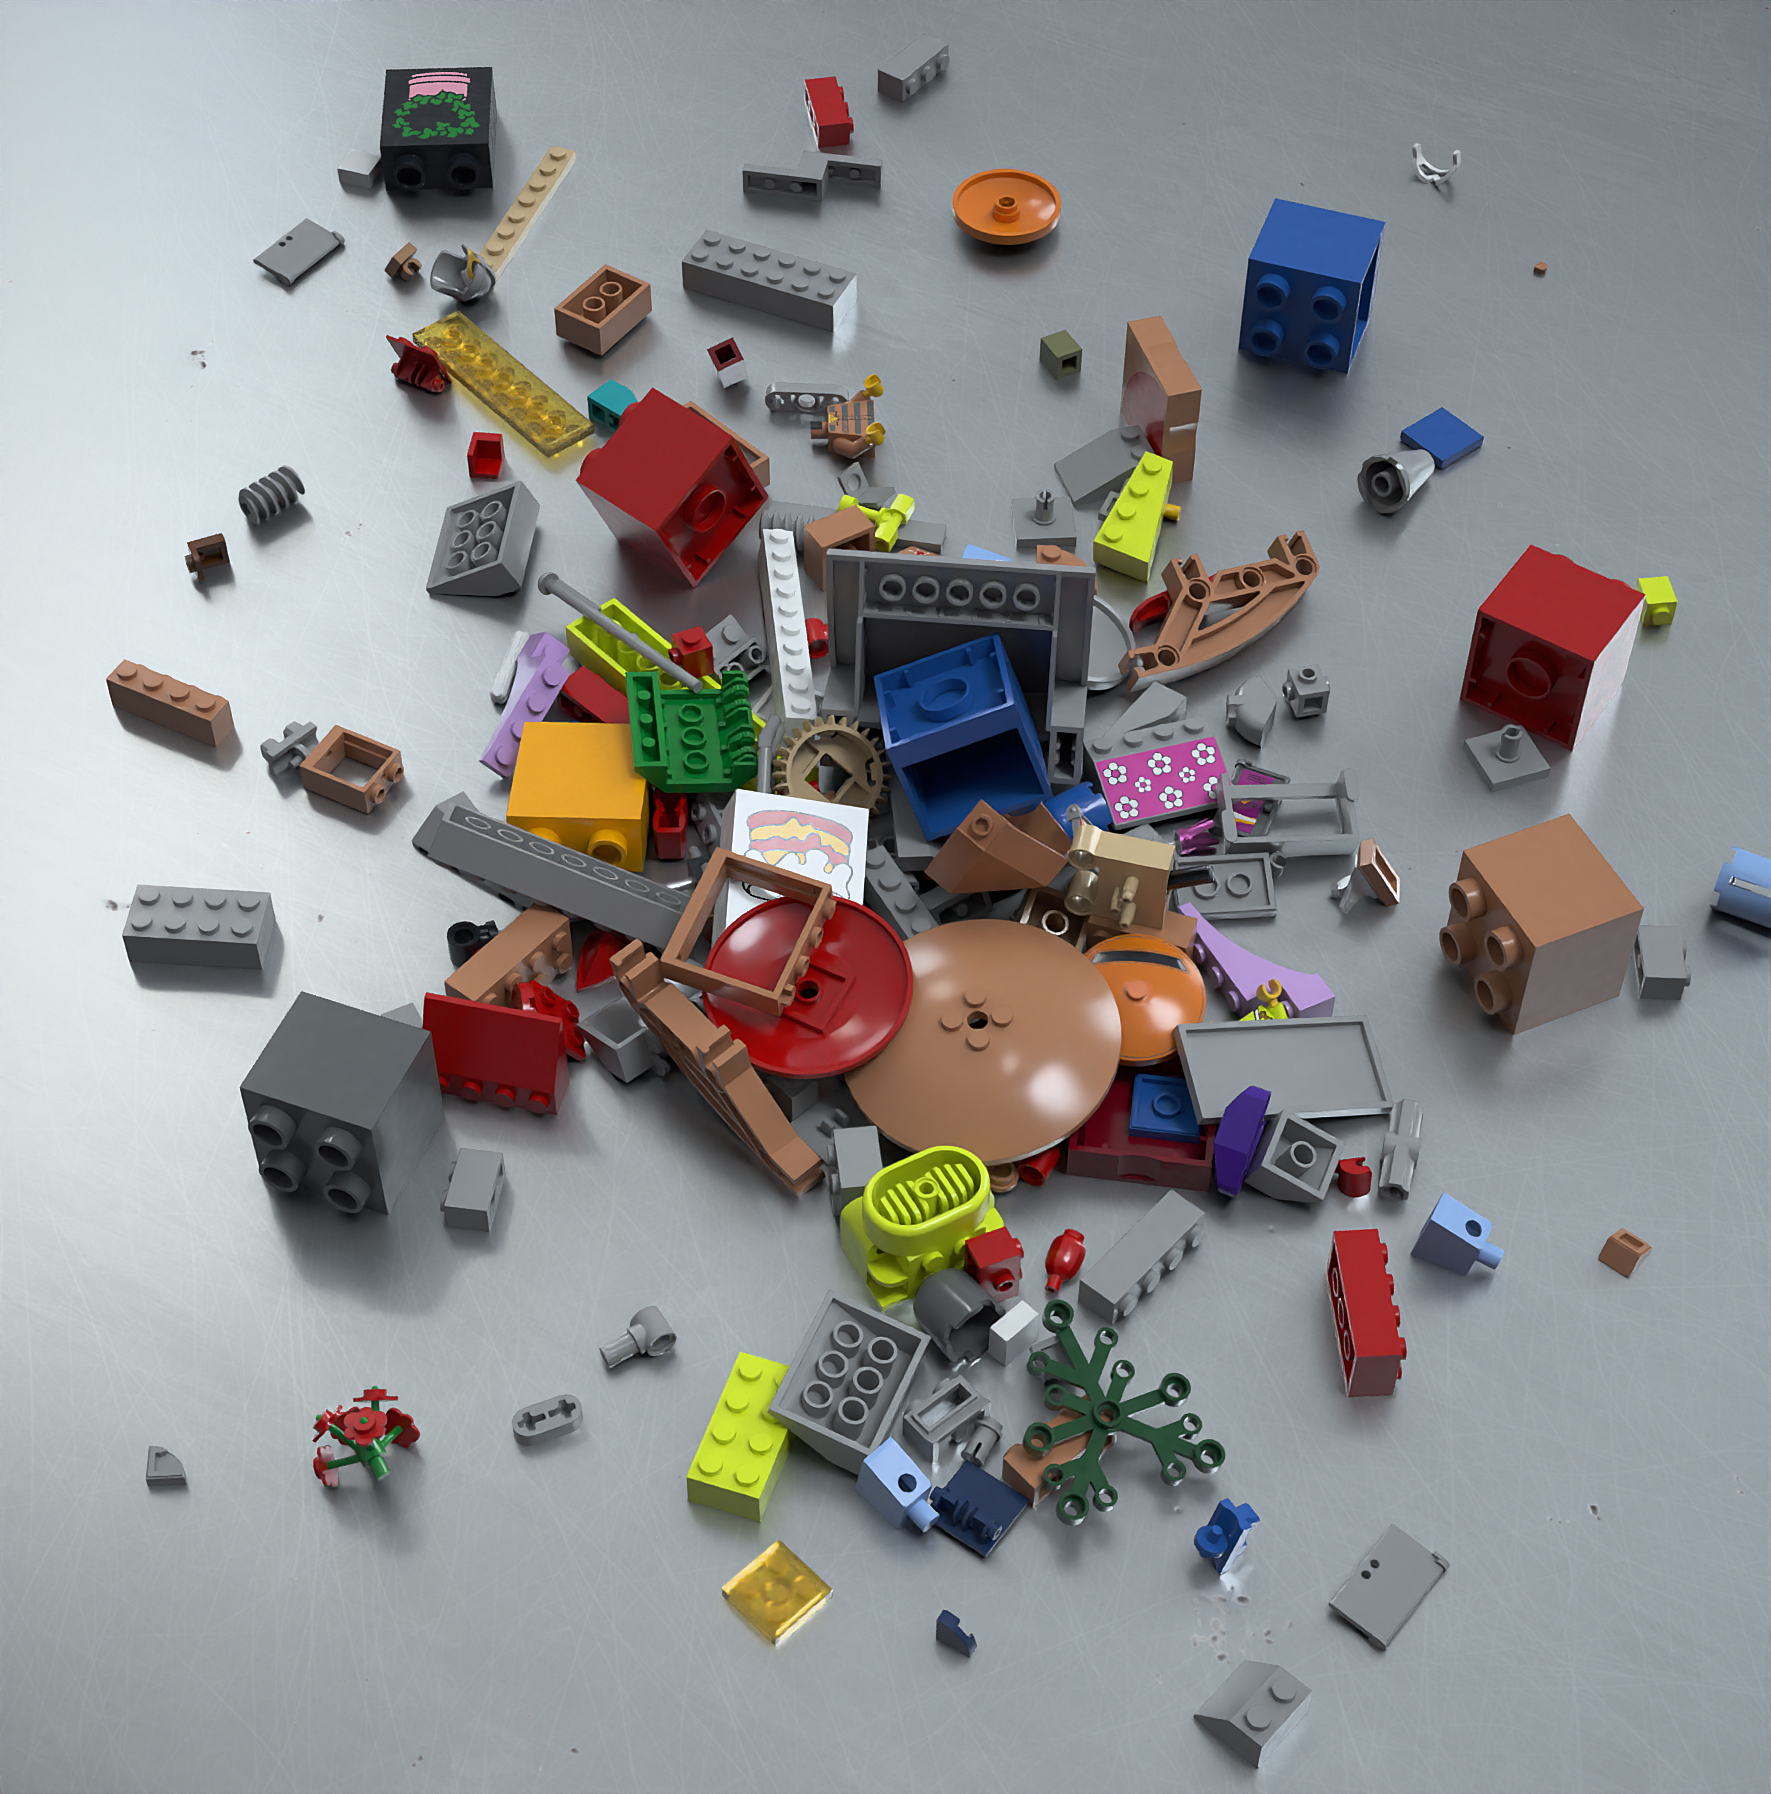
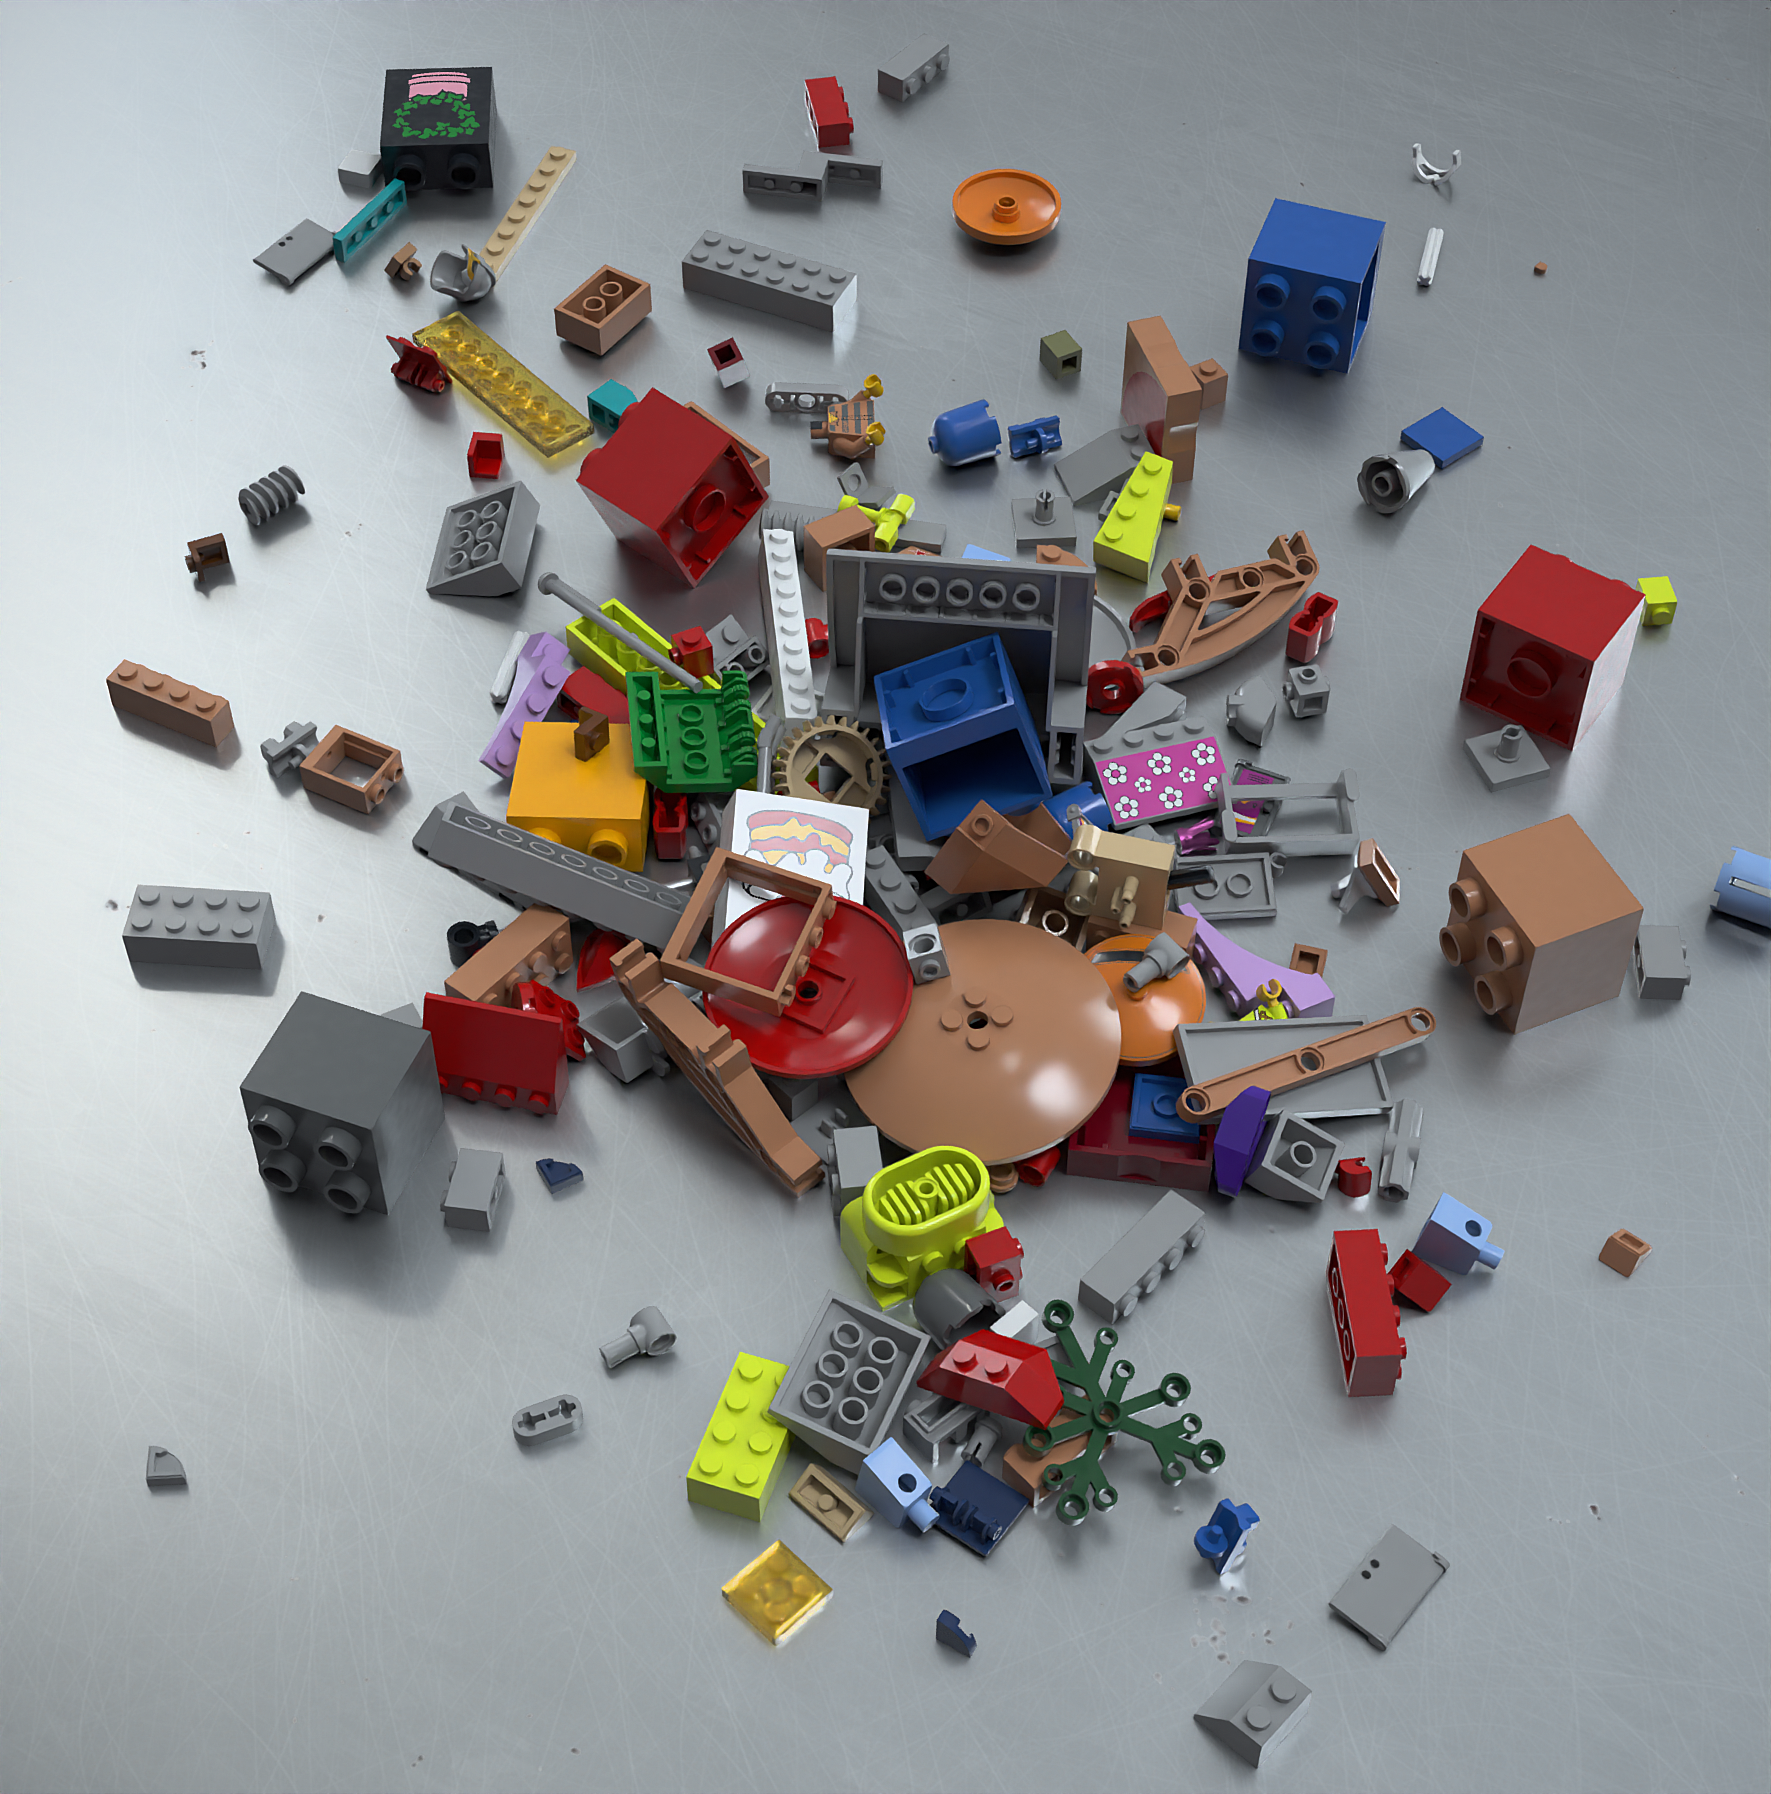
red plant [312,1386,420,1488] -> none
red plant [1044,1229,1086,1294] -> none
none -> teal plate [332,179,407,263]
none -> dark blue tile [536,1158,584,1194]
none -> reddish brown bracket [574,706,610,762]
none -> tan slope [788,1463,874,1542]
none -> light grey brick [902,923,951,984]
none -> red wedge [916,1329,1065,1430]
none -> blue cylinder [928,399,1002,467]
none -> blue hips [1007,415,1062,458]
none -> red tile [1086,660,1144,714]
none -> light grey pin [1123,932,1190,993]
none -> nougat beam [1176,1007,1436,1123]
none -> nougat brick [1190,358,1228,410]
none -> red brick [1285,592,1338,663]
none -> nougat slope [1289,943,1328,978]
none -> red panel [1387,1249,1452,1312]
none -> white axle [1417,227,1444,286]

